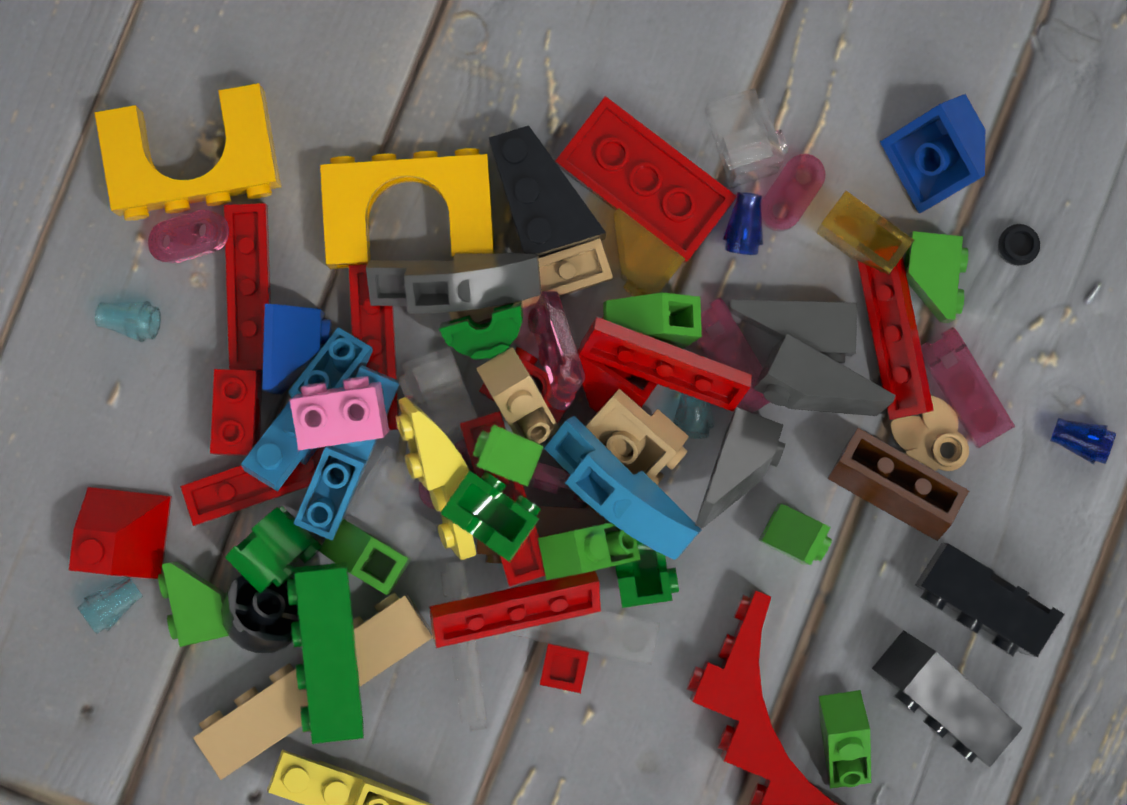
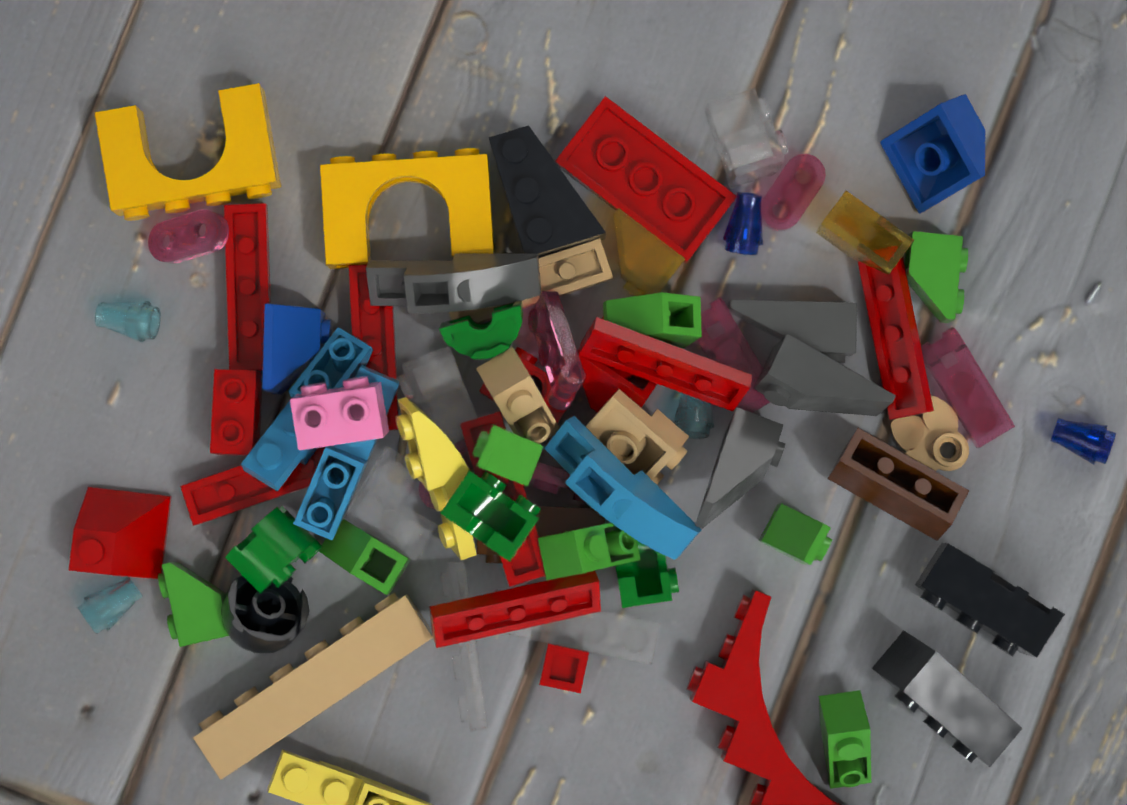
green brick [287,562,364,744] -> none
black plate [998,224,1040,266] -> none

